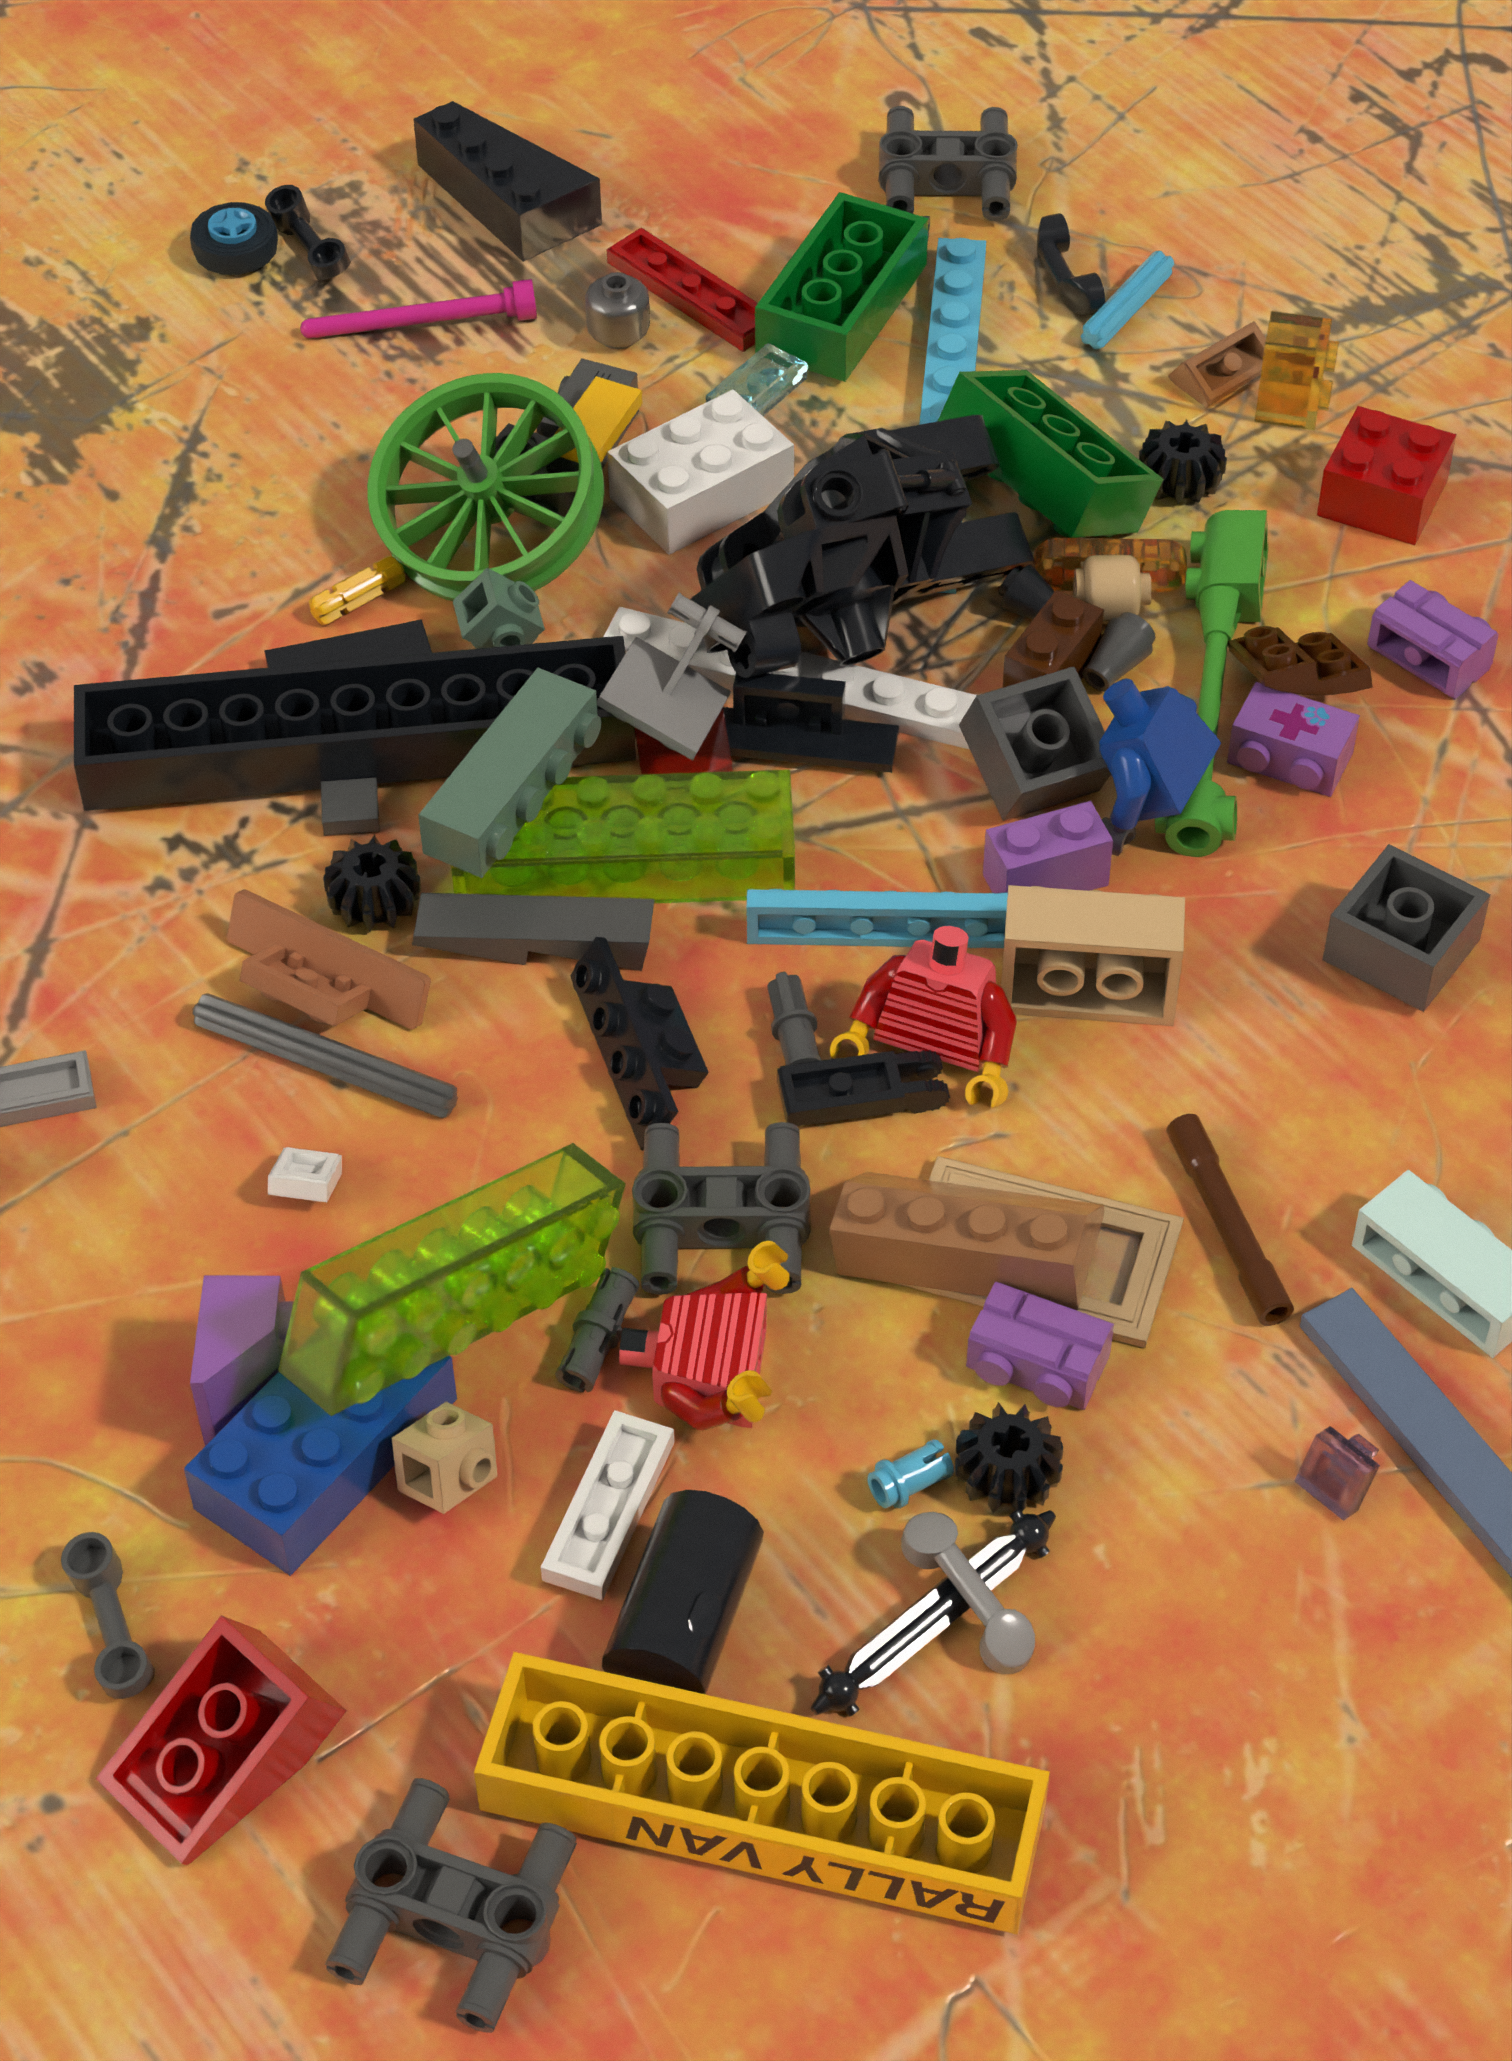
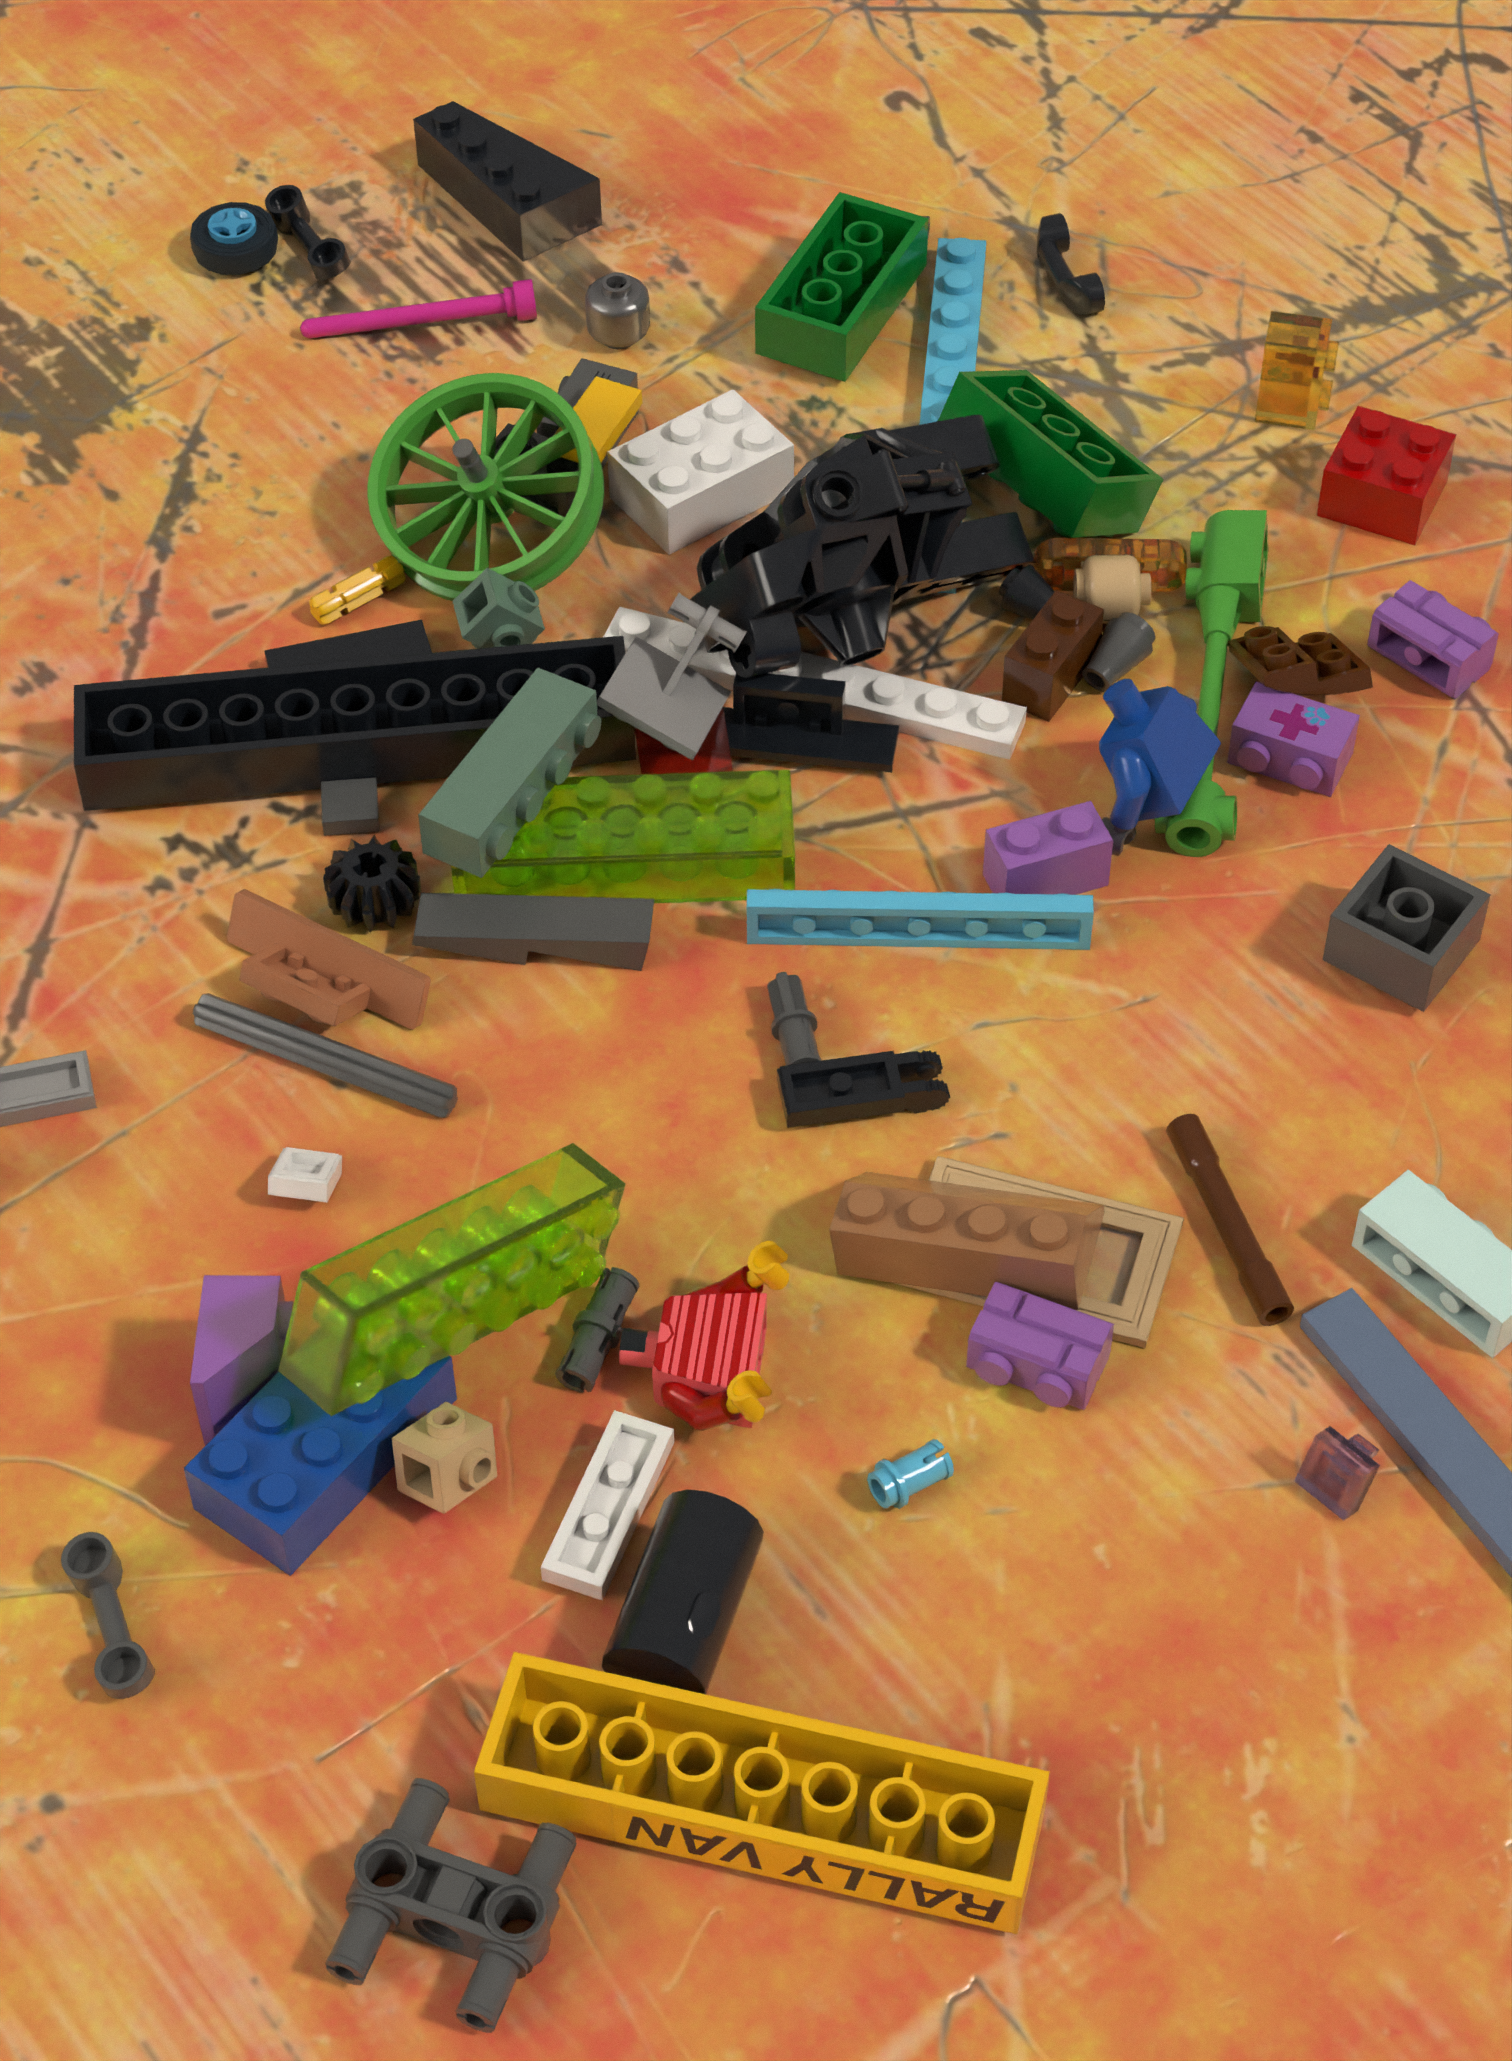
red slope [95,1615,347,1865] -> none
black bracket [570,937,709,1150] -> none
red tile [606,227,758,352] -> none
dark grey piece [632,1122,811,1295] -> none
clear light blue plate [706,343,807,416] -> none
black wheel [811,1508,1056,1717] -> none
torso [830,926,1017,1108] -> none
dark grey piece [878,106,1018,221] -> none
light grey bar [901,1512,1035,1674] -> none
black gear [955,1402,1063,1514] -> none
dark grey brick [959,667,1111,821] -> none
tan brick [1001,885,1185,1026] -> none
medium azure axle [1081,251,1175,349] -> none
black gear [1139,419,1227,504] -> none
medium nougat slope [1168,321,1281,407] -> none

